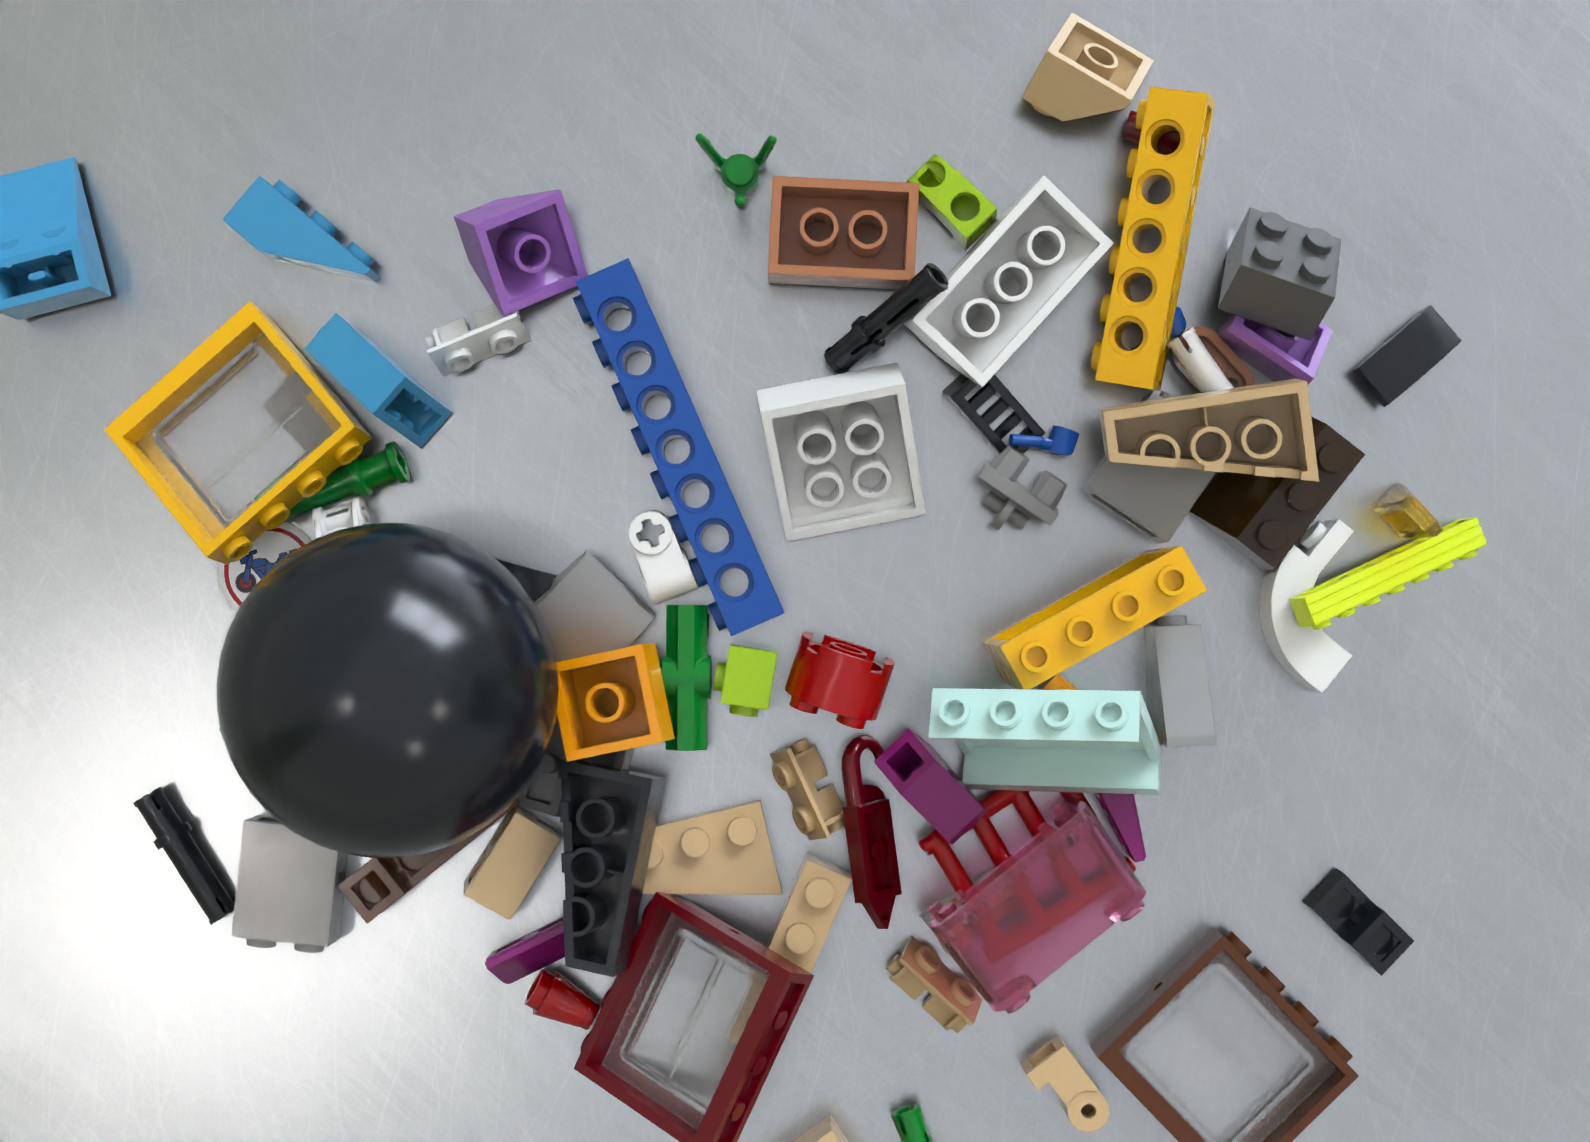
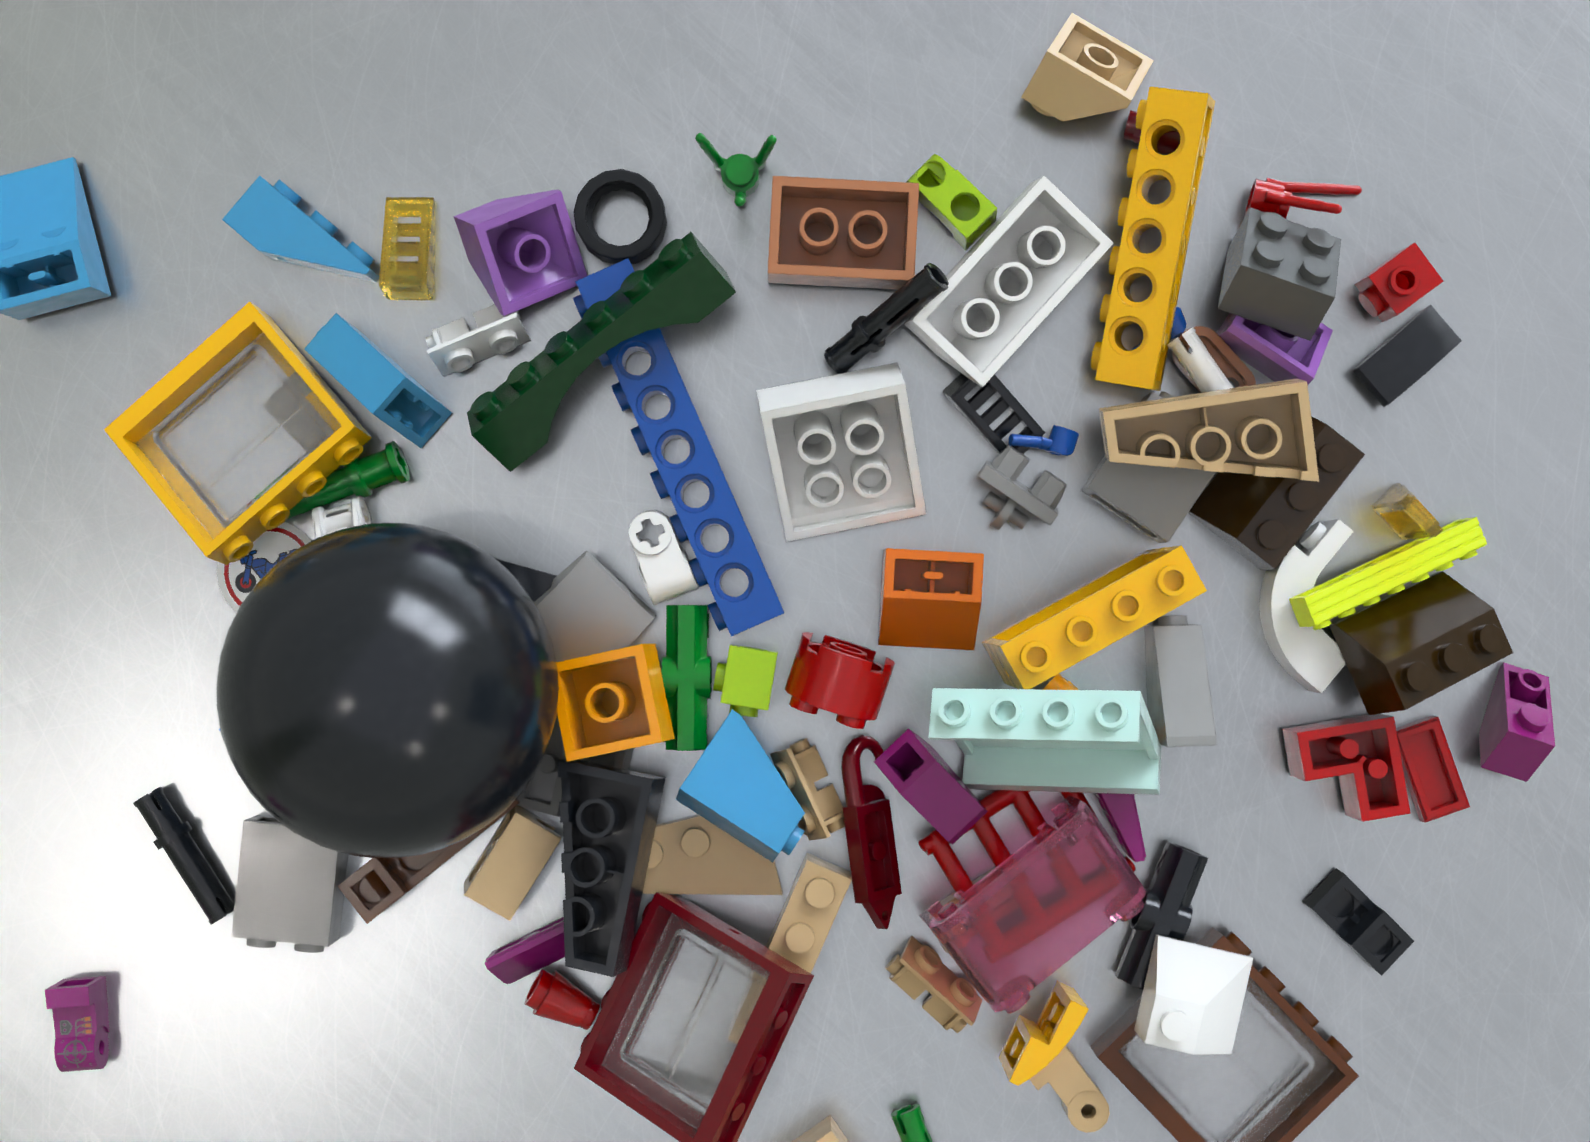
none -> magenta leg [45,976,110,1072]
none -> clear yellow slope [379,197,435,300]
none -> dark green arch [467,232,736,472]
none -> black tyre [573,169,667,264]
none -> dark azure slope [676,709,805,863]
none -> orange slope [878,548,984,650]
none -> yellow slope [999,980,1089,1086]
none -> black piece [1115,841,1208,990]
none -> white slope [1134,935,1253,1055]
none -> red plant [1245,178,1362,219]
none -> red brick [1282,714,1411,822]
none -> dark brown slope [1330,571,1513,715]
none -> red brick [1354,243,1443,322]
none -> red tile [1396,715,1470,823]
none -> magenta slope [1479,662,1555,782]

